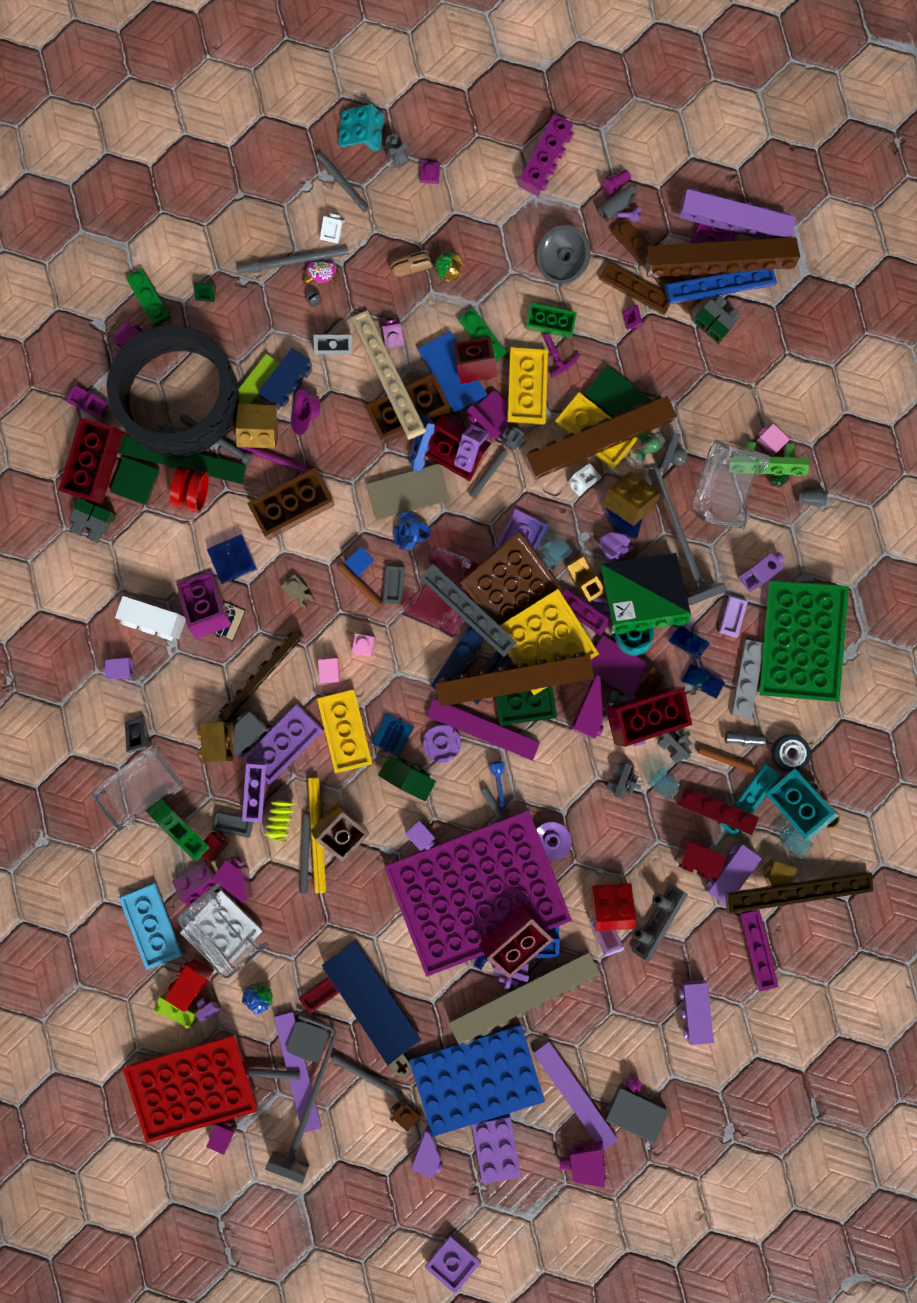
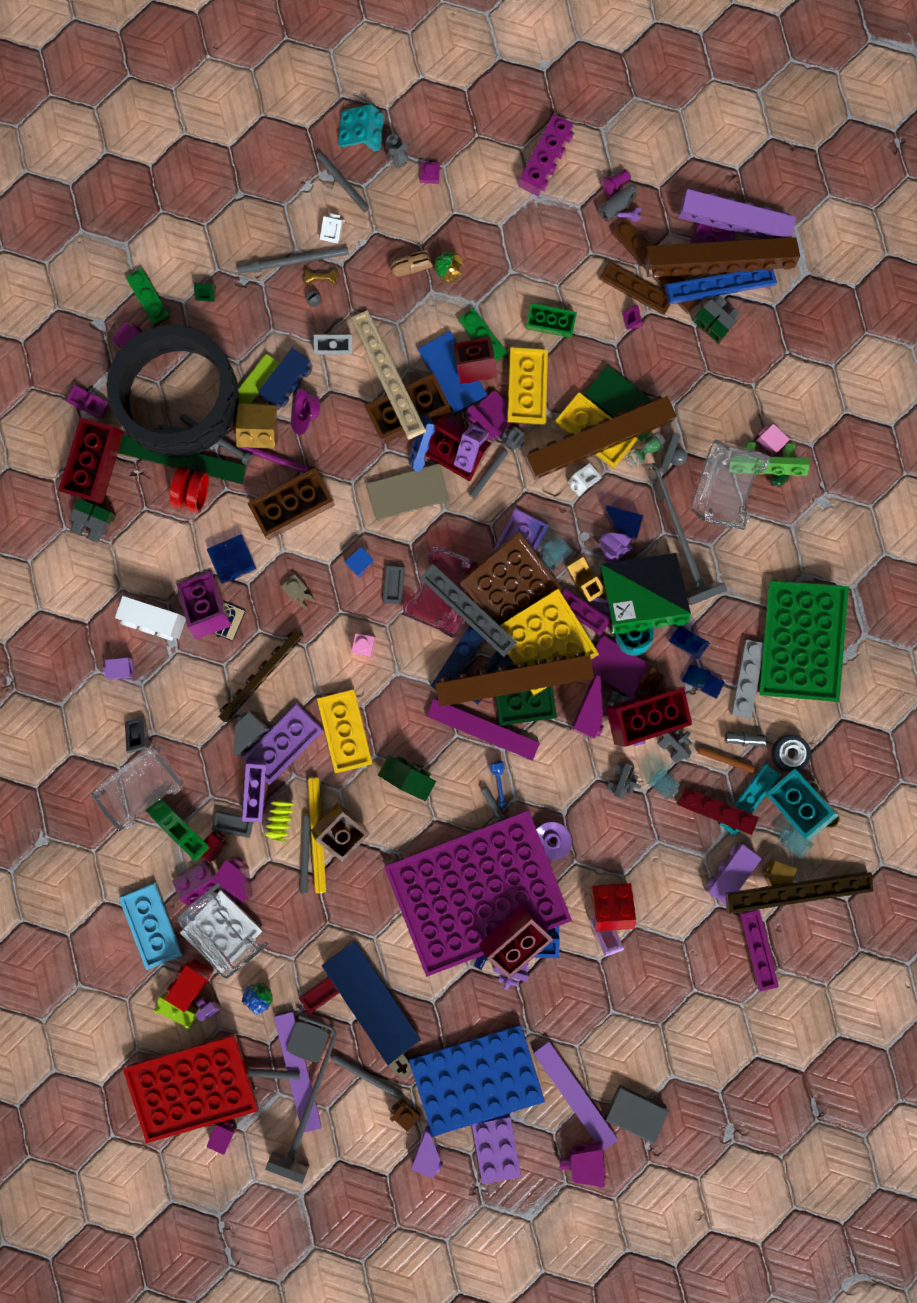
dark green tile [110,457,160,506] -> none
pearl gold brick [197,722,234,763] -> none
sticker [307,260,336,283] -> none
bright pink brick [318,655,341,684] -> none
dark orange bar [338,563,383,608] -> none
clear blue piece [371,713,414,756] -> none
bracket [382,318,404,349] -> none
blue tile [394,511,431,550] -> none
medium lavender brick [405,820,435,851] -> none
medium lavender tile [423,724,461,763] -> none
medium lavender plate [425,1233,481,1294] -> none
dark tan brick [449,949,600,1045] -> none
dark grey dish [537,225,591,284] -> none
magenta piece [543,333,580,378] -> none
pearl gold brick [603,472,661,526] -> none
magenta plate [624,1074,643,1093] -> none
dark grey plate [631,883,688,962] -> none
dark red brick [674,839,727,880] -> none
medium lavender brick [678,979,714,1045] -> none
lavender tile [718,596,748,638] -> none
medium lavender torso [738,552,785,592] -> none
dark grey cone [798,489,827,508] -> none

